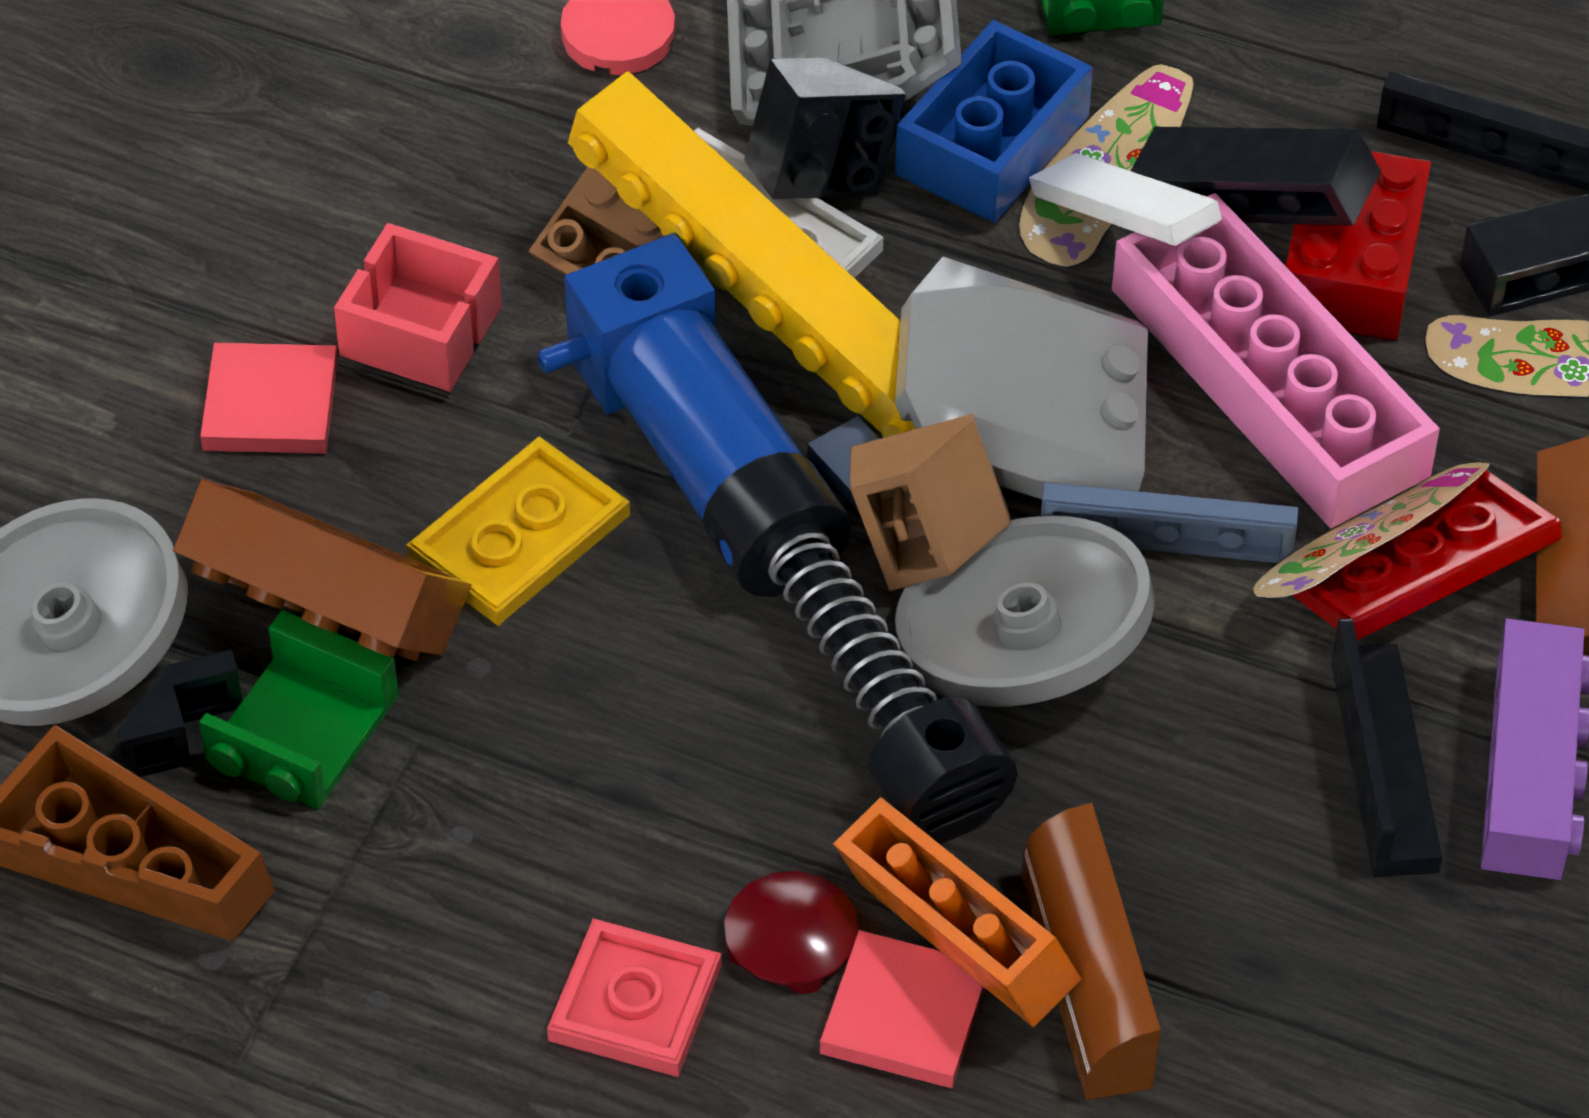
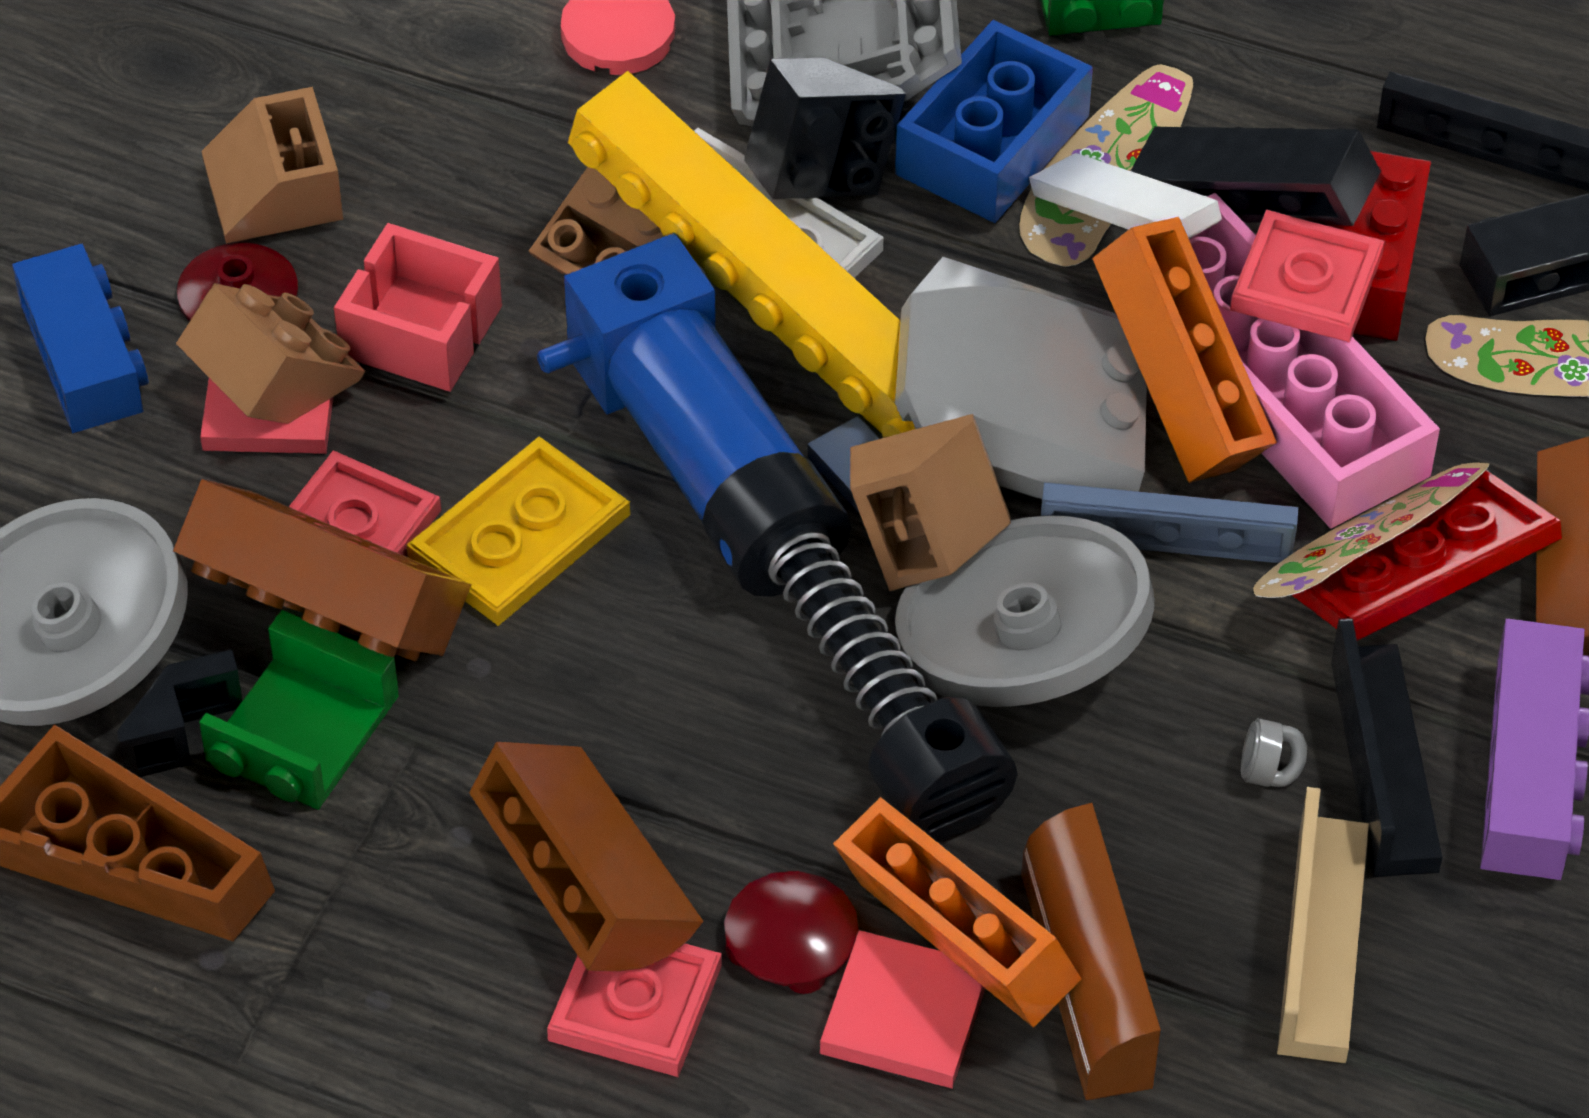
none -> blue brick [12,243,149,433]
none -> medium nougat slope [176,283,366,424]
none -> dark red dish [177,243,299,322]
none -> medium nougat slope [201,87,343,244]
none -> coral tile [289,450,441,557]
none -> dark orange brick [469,742,703,972]
none -> orange brick [1092,216,1277,483]
none -> coral tile [1230,210,1385,342]
none -> light grey tile [1241,718,1307,787]
none -> tan panel [1277,787,1369,1063]

